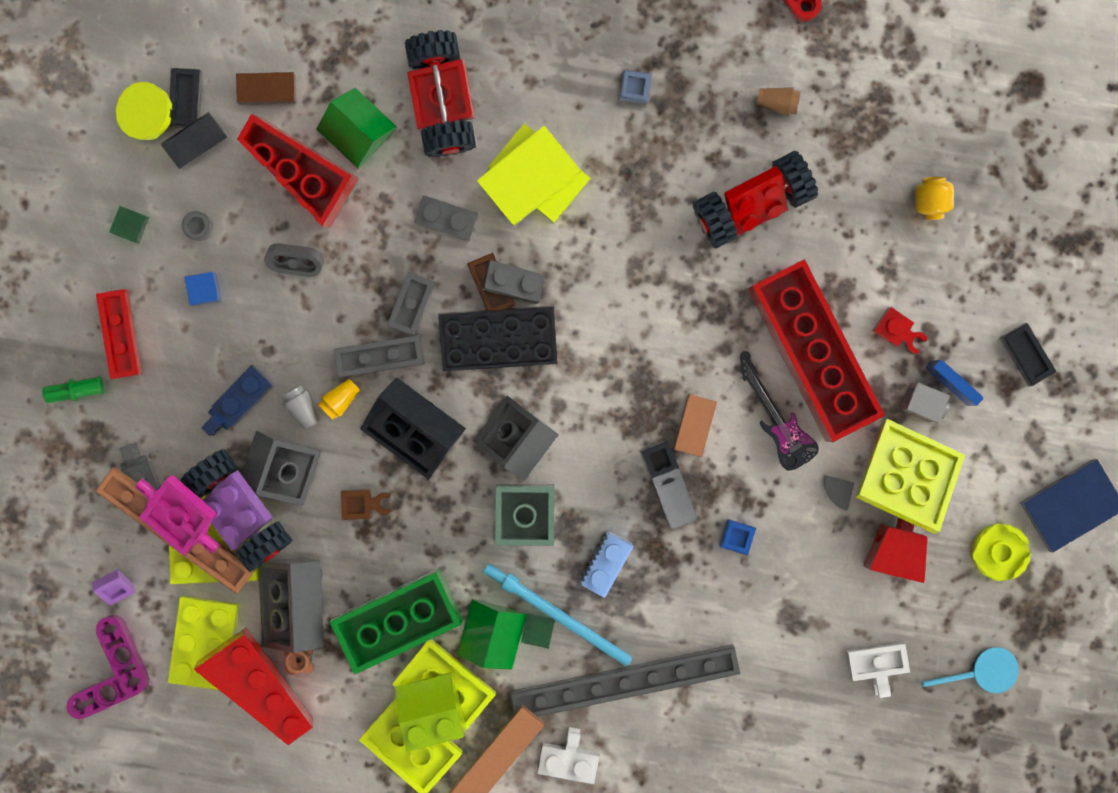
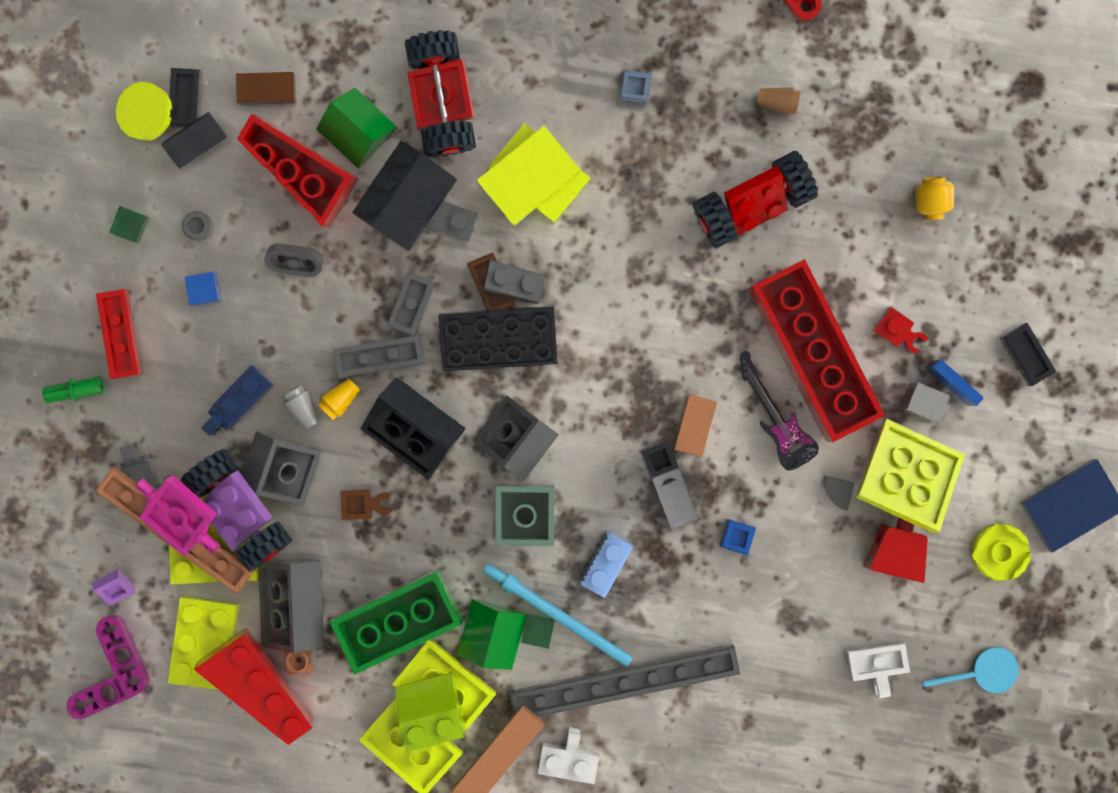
none -> black slope [352,140,458,251]

